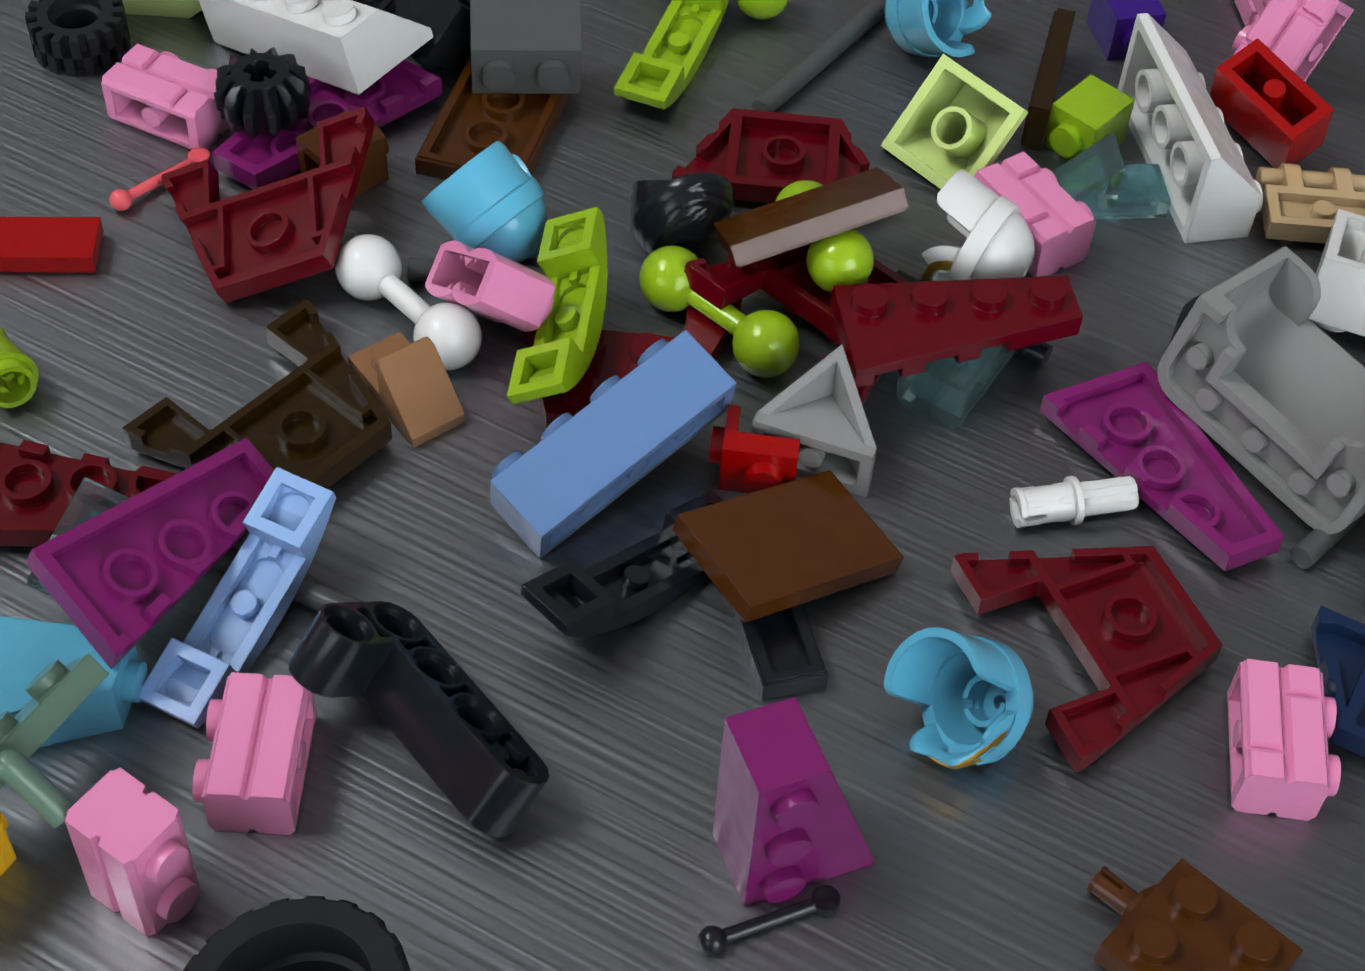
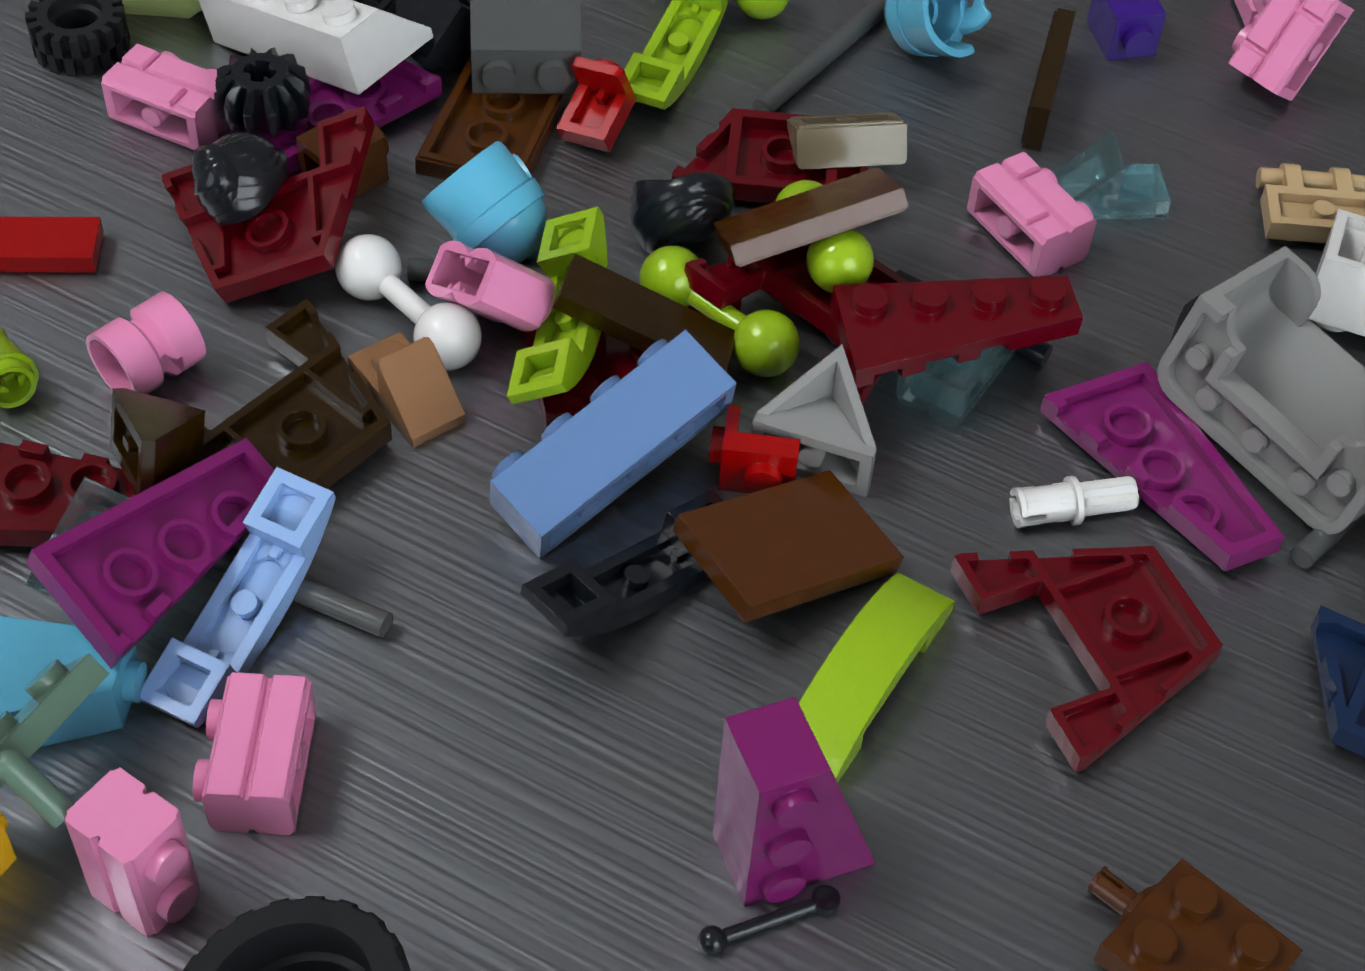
coral hinge [109,148,211,211] -> none
black beam [289,601,549,837] -> none
black tile [729,604,828,701] -> none
yellowish green slope [880,54,1029,189] -> none
medium azure helmet [884,627,1034,770] -> none
white helmet [920,169,1035,281] -> none
lime brick [1043,74,1135,171] -> none
white slope [1118,13,1263,244] -> none
red brick [1210,38,1334,168] -> none
bright pink brick [1227,659,1341,821] -> none
none -> bright pink wheel [86,291,206,394]
none -> dark brown slope [110,388,205,495]
none -> black hair [191,132,288,226]
none -> dark brown tile [552,253,735,372]
none -> red bracket [556,56,637,153]
none -> dark tan slope [787,112,907,169]
none -> lime slope [799,573,956,783]

